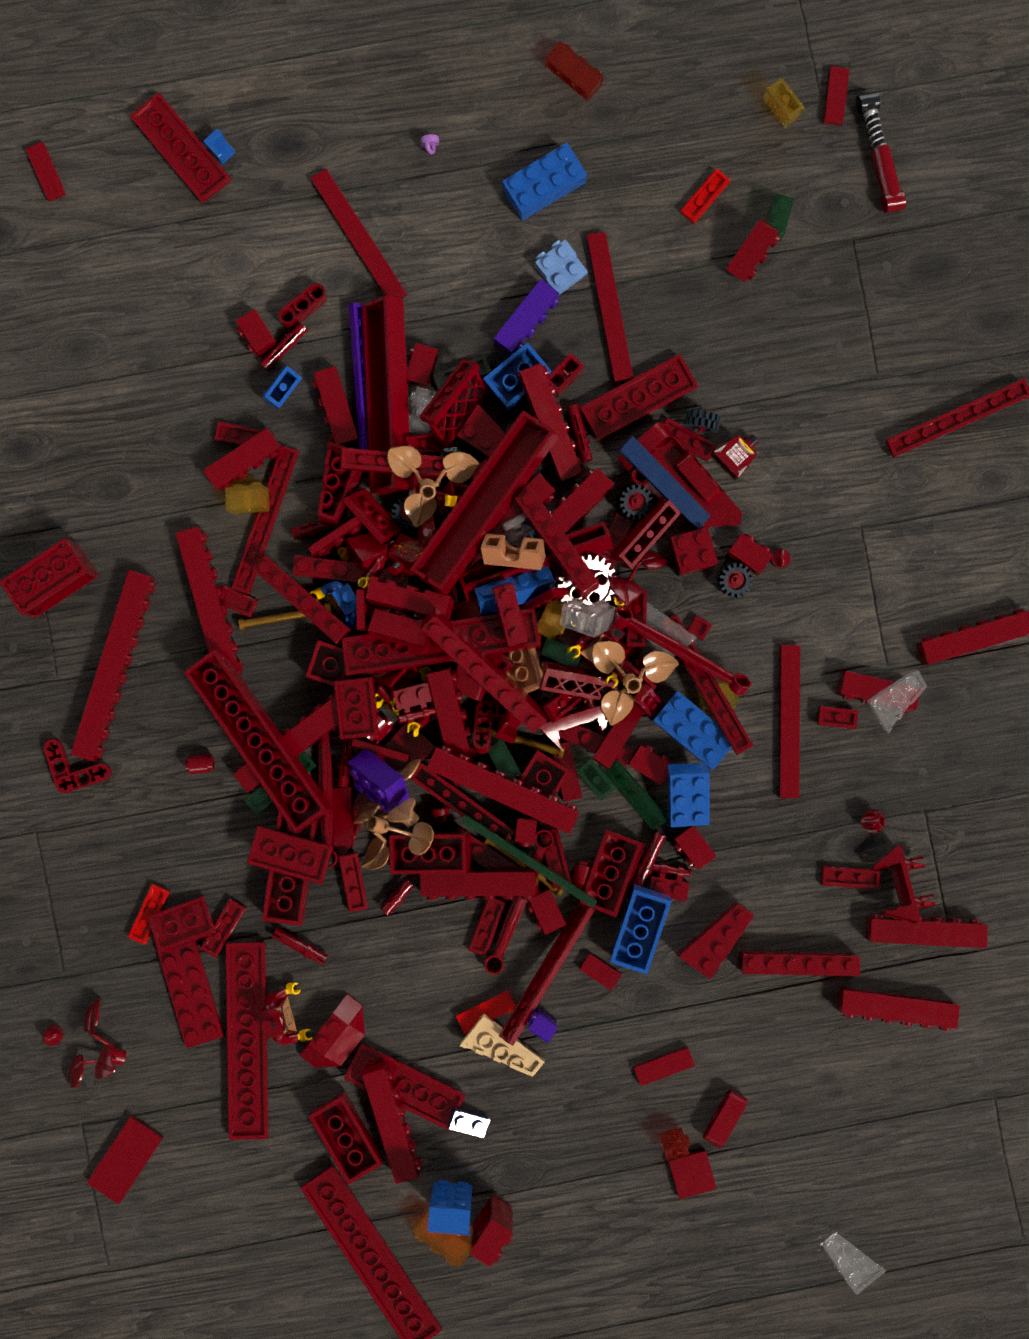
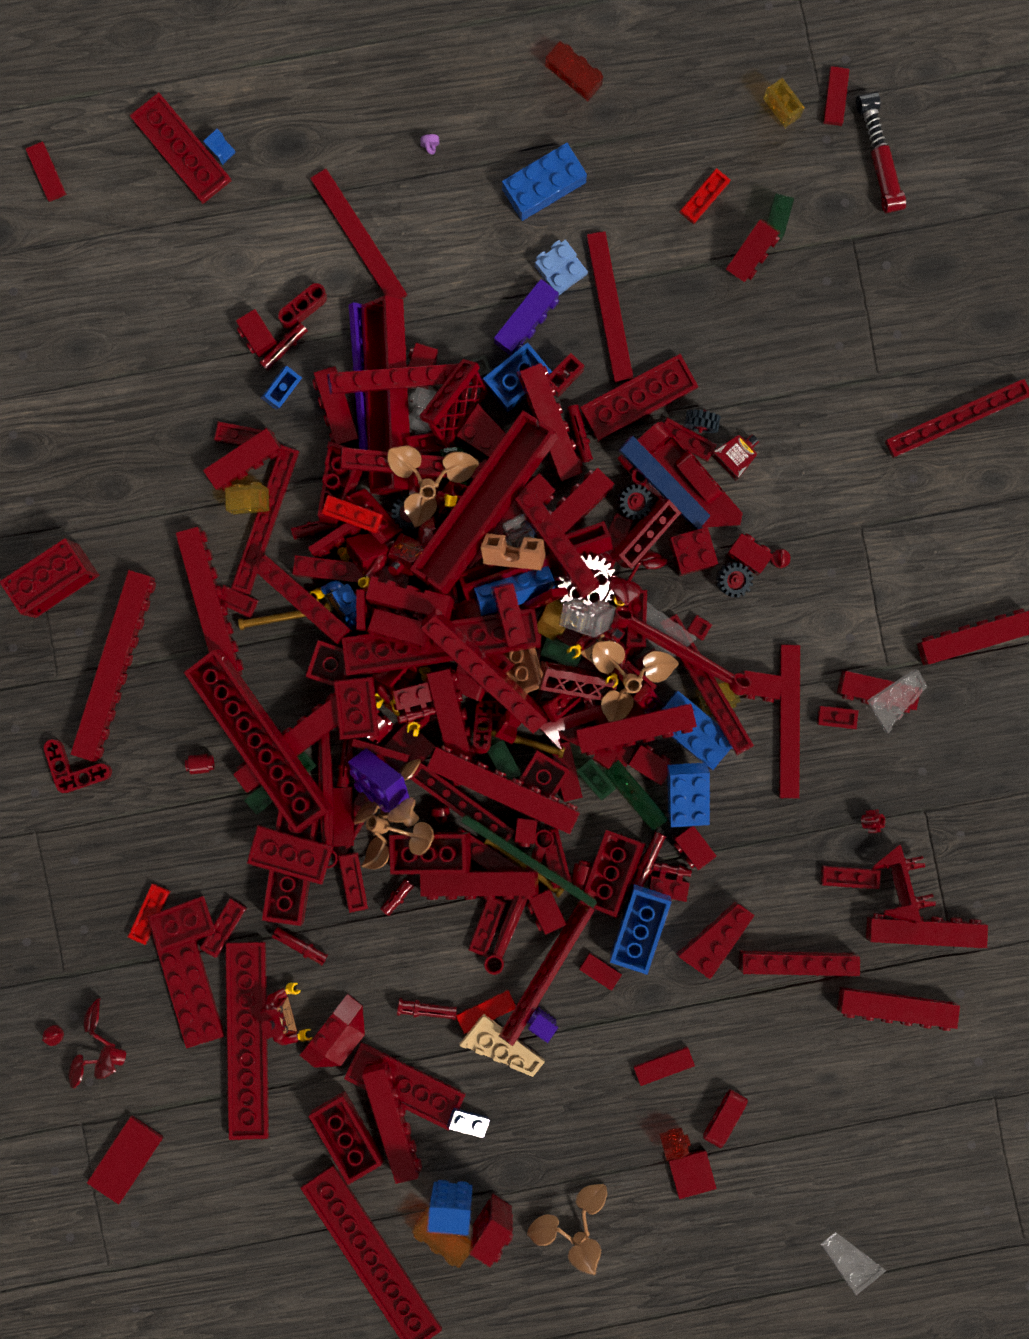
none -> red tile [322,495,383,533]
none -> dark red plate [327,364,473,394]
none -> dark red pin [397,998,457,1020]
none -> medium nougat plant [527,1184,607,1275]
none -> dark red brick [576,703,697,756]
none -> dark red brick [742,671,783,703]

